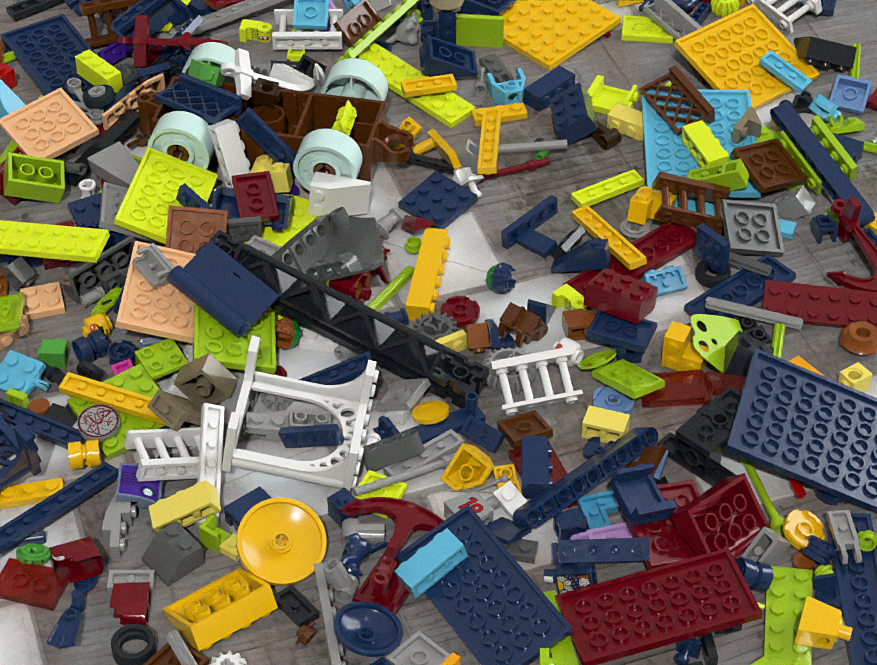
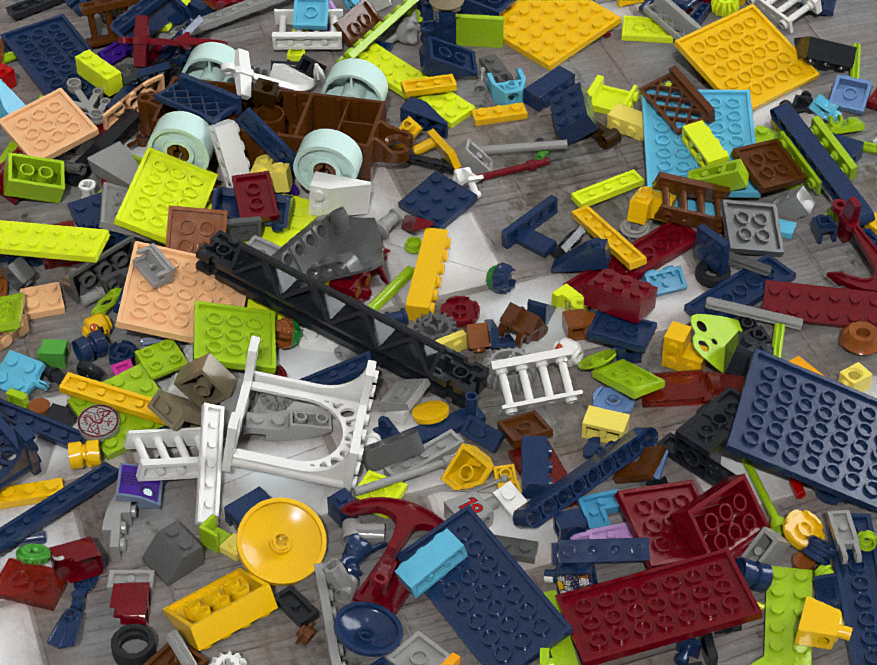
black wheel [82,84,115,109] -> none
light yellow brick [148,480,221,532] -> none
dark blue door [167,241,280,338] -> none
dark blue plate [176,183,212,209] -> none
bright green slope [188,59,225,86] -> none
neon yellow leg [239,19,272,42] -> none
dark blue plate [278,424,345,448] -> none
neon yellow hinge [332,100,357,136] -> none
yellow plate [477,108,502,175] -> none
dark blue piece [486,517,532,545] -> none
dark blue panel [609,463,677,527] -> none
dark tan slope [732,106,762,144] -> none
medium azure plate [759,50,812,94] -> none
none -> dark blue slope [400,96,448,139]

